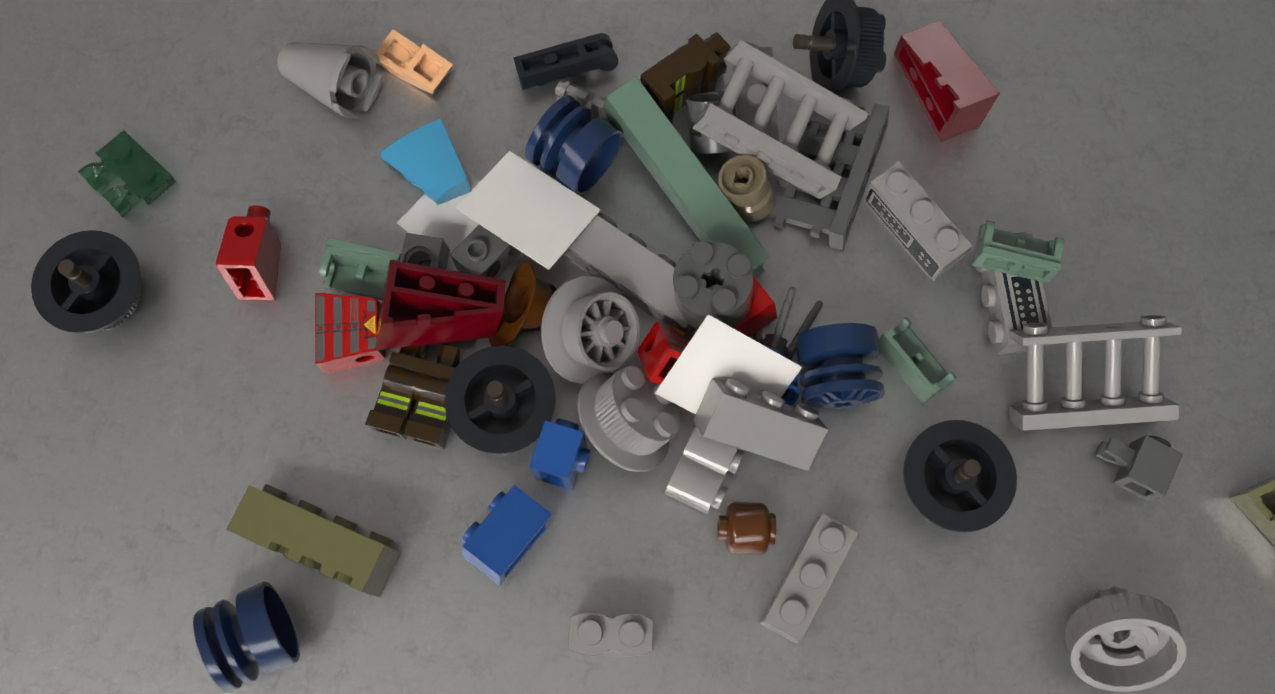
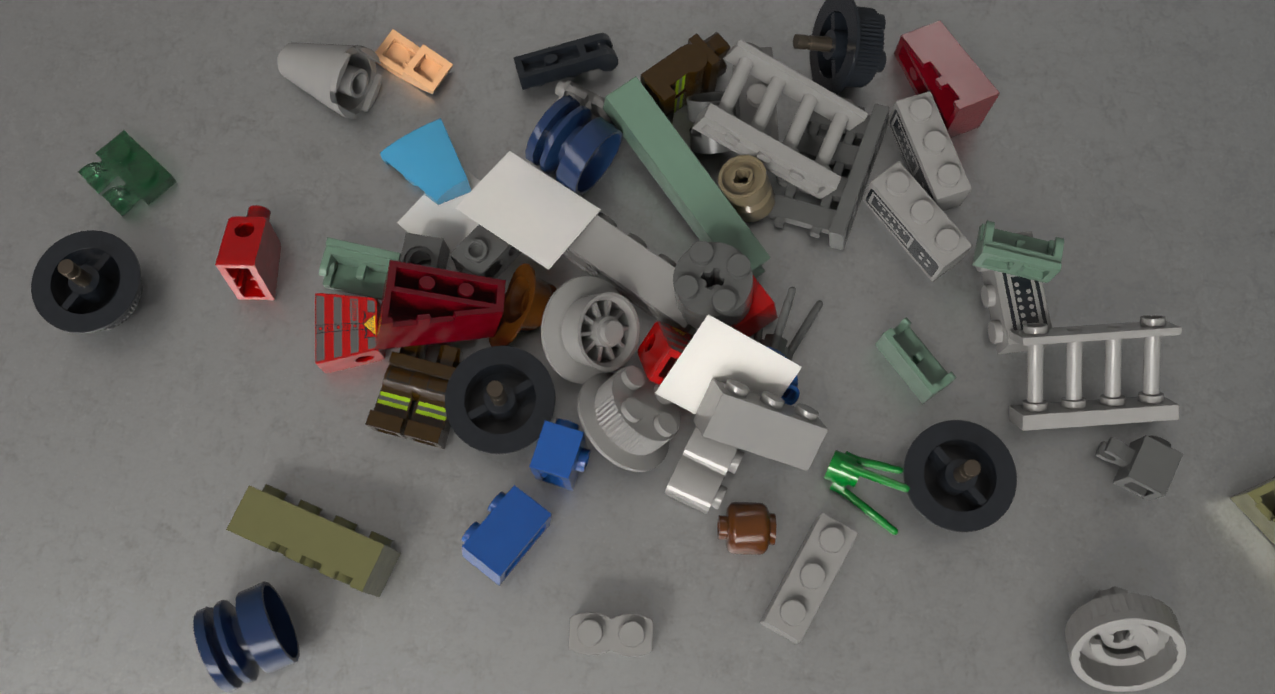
dark blue wheel [795,323,885,409] -> none
none -> green plant [824,450,910,535]
none -> light grey brick [888,91,972,211]

